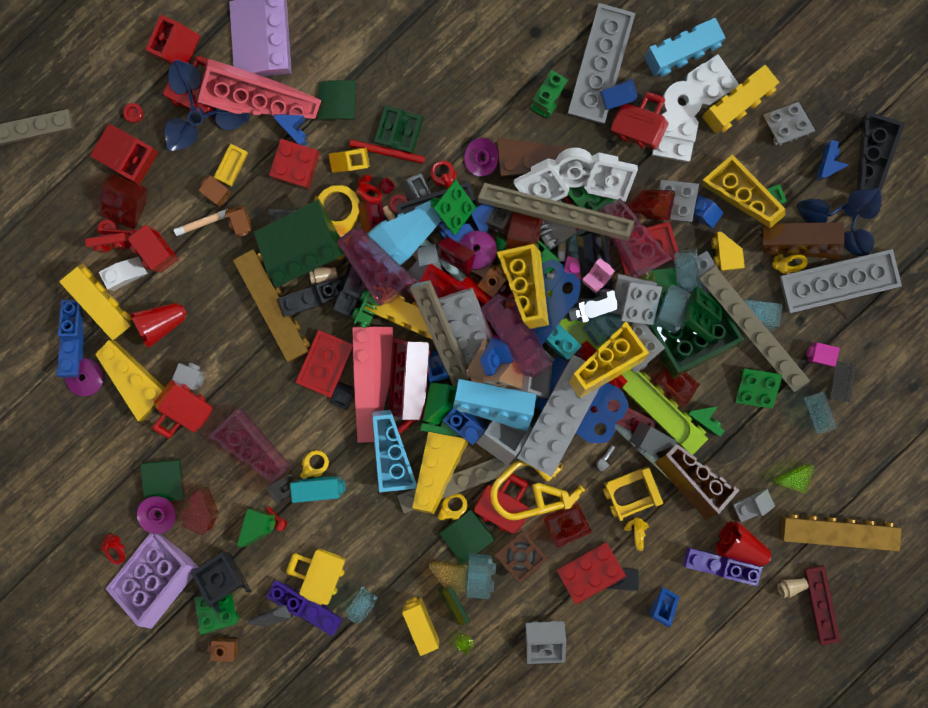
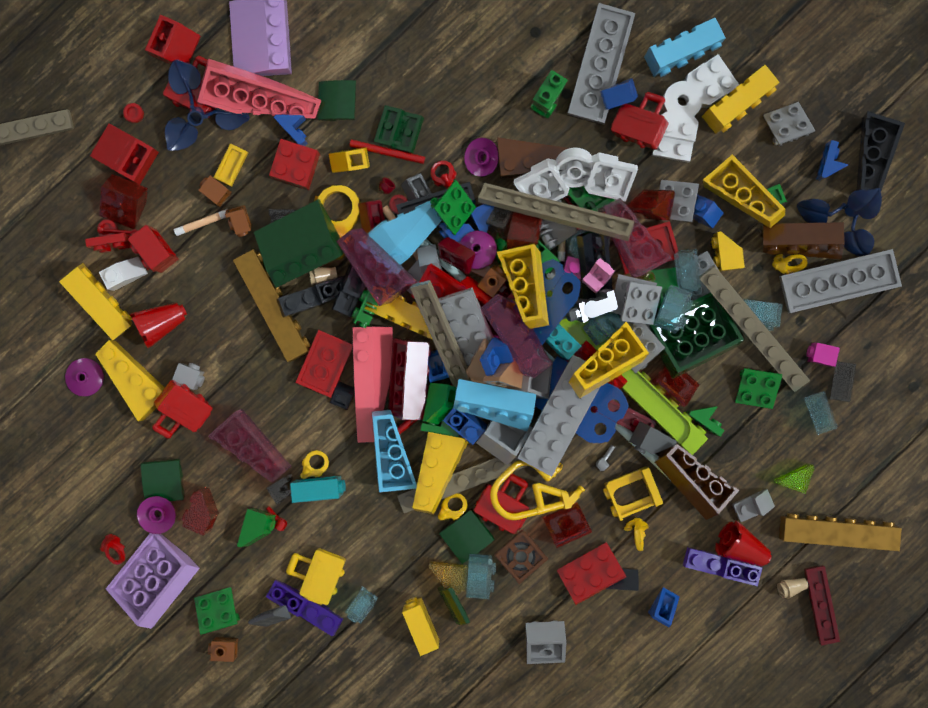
blue slope [57,300,84,378] -> none
black piece [190,551,252,613] -> none
red piece [356,174,382,203] -> none
clear neon green plate [456,633,474,655] -> none
dark green slope [683,286,722,342] -> none

